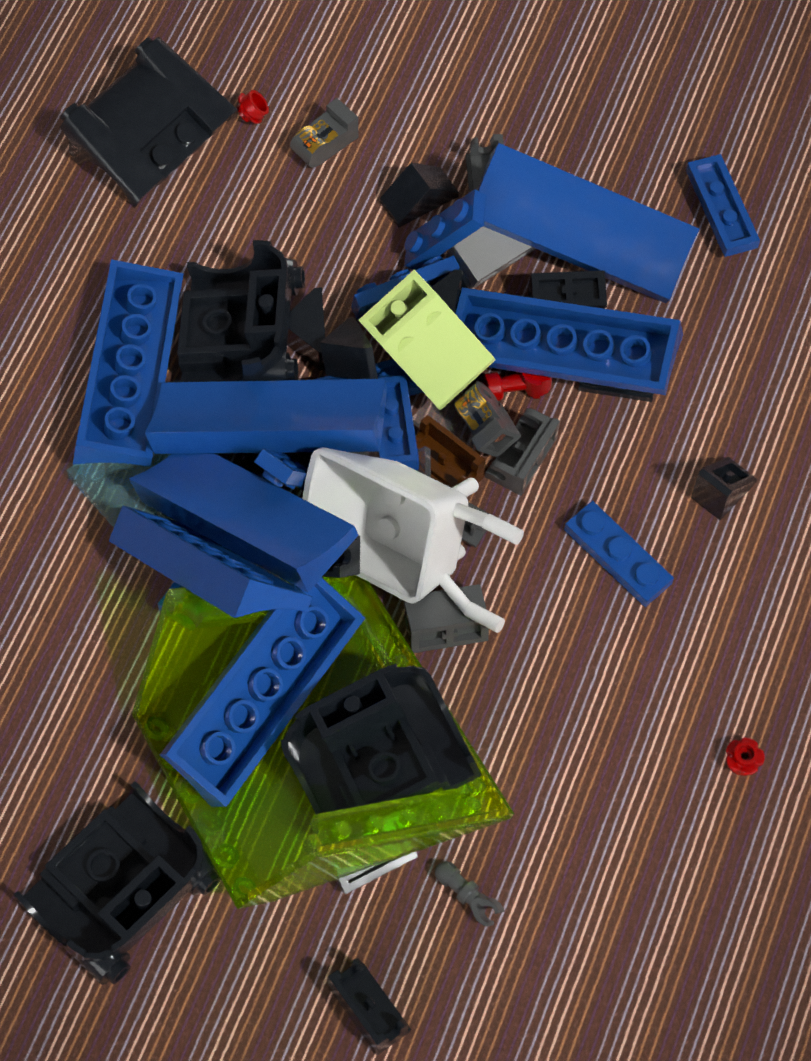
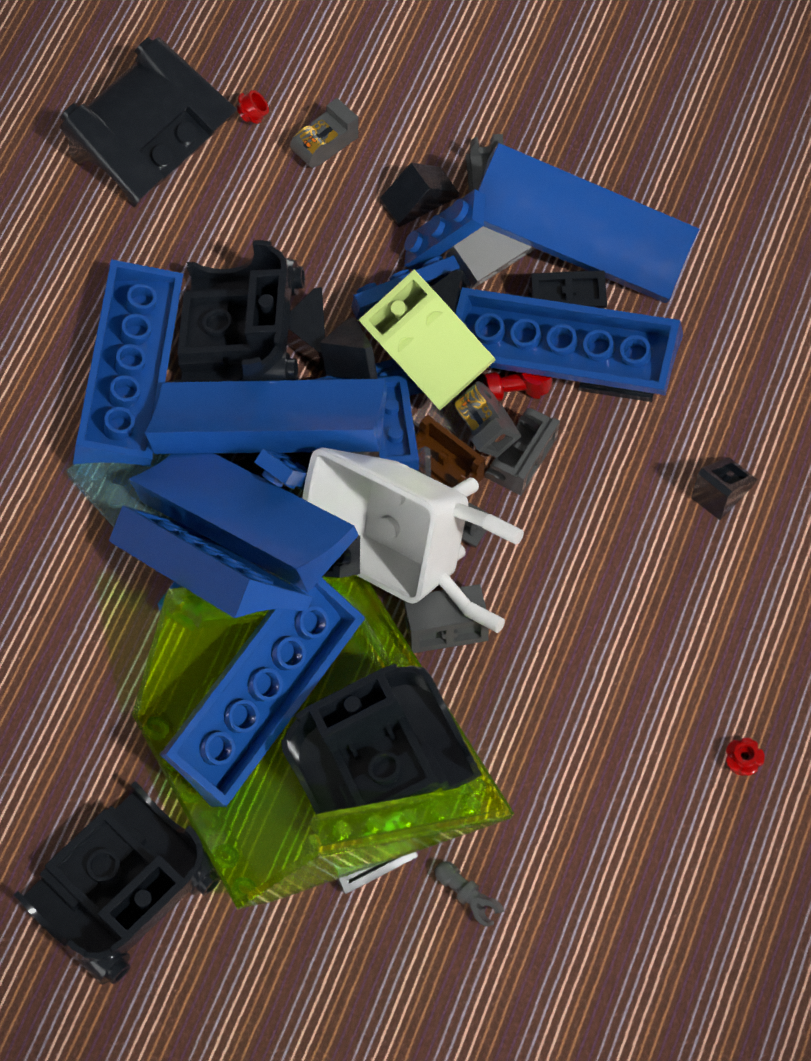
black hinge [328,958,411,1055] -> none
blue plate [564,500,674,608] -> none
blue plate [686,154,760,257] -> none

